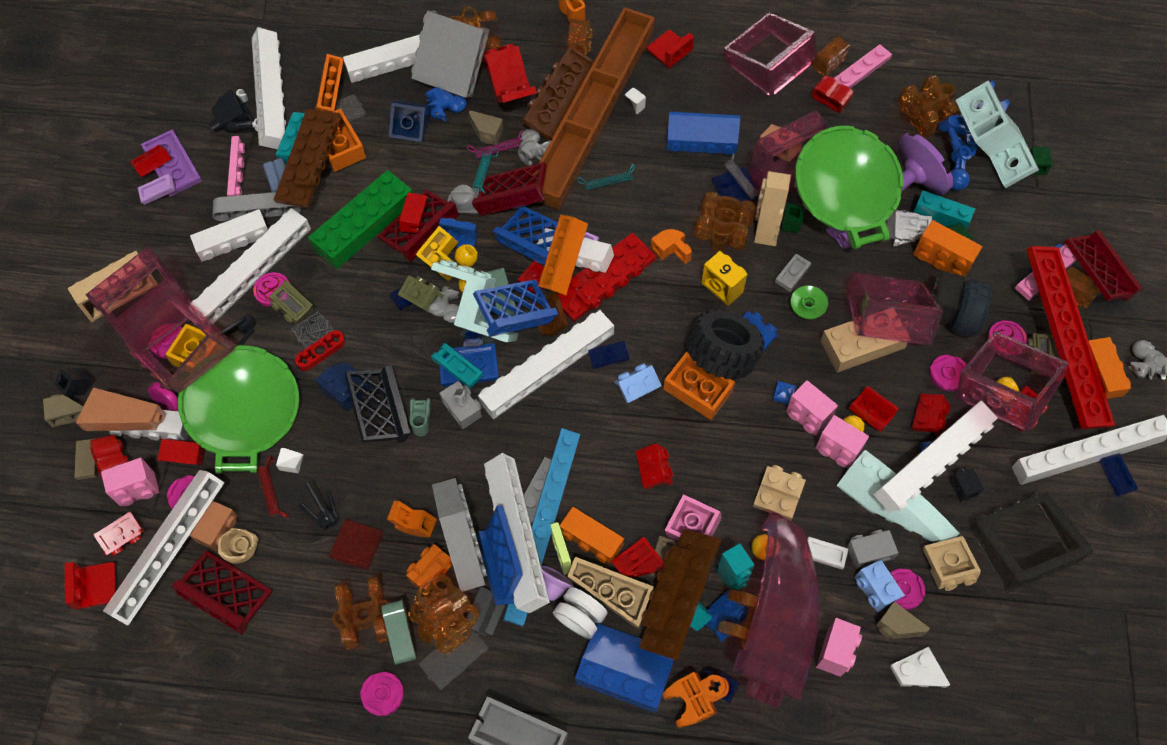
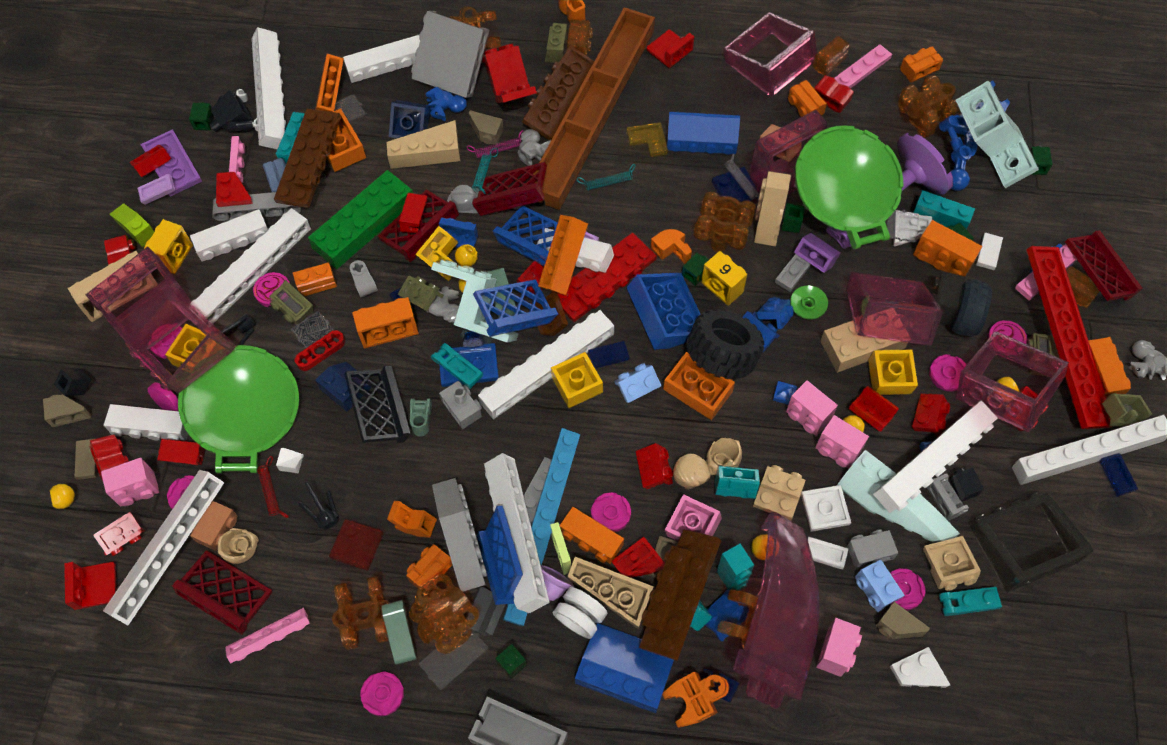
nougat slope [76,387,164,431] -> none
white slope [625,88,646,114] -> none
none -> yellow piece [50,484,75,509]
none -> red brick [104,235,135,265]
none -> lime slope [109,203,154,248]
none -> yellow brick [144,219,193,274]
none -> dark green brick [189,102,214,131]
none -> red wing [216,172,253,207]
none -> bright pink plate [225,608,310,663]
none -> orange brick [293,262,337,296]
none -> light grey piece [350,260,378,298]
none -> orange brick [352,297,419,349]
none -> tan wedge [387,120,460,169]
none -> dark green brick [495,644,527,679]
none -> olive window [545,23,567,63]
none -> yellow brick [551,352,603,408]
none -> dark pink tile [591,492,631,532]
none -> clear yellow plate [627,122,668,157]
none -> blue slope [627,273,700,350]
none -> tan hair [673,454,710,490]
none -> dark green brick [682,252,709,286]
none -> tan hair [706,437,742,475]
none -> teal brick [715,466,760,499]
none -> blue bracket [757,297,793,329]
none -> orange brick [788,80,827,122]
none -> medium lavender brick [794,233,840,273]
none -> white plate [801,485,851,532]
none -> yellow brick [868,350,918,395]
none -> orange brick [900,46,943,82]
none -> light grey hinge [927,474,969,521]
none -> teal plate [939,587,1002,616]
none -> white tile [976,233,1003,270]
none -> olive window [1102,393,1152,427]

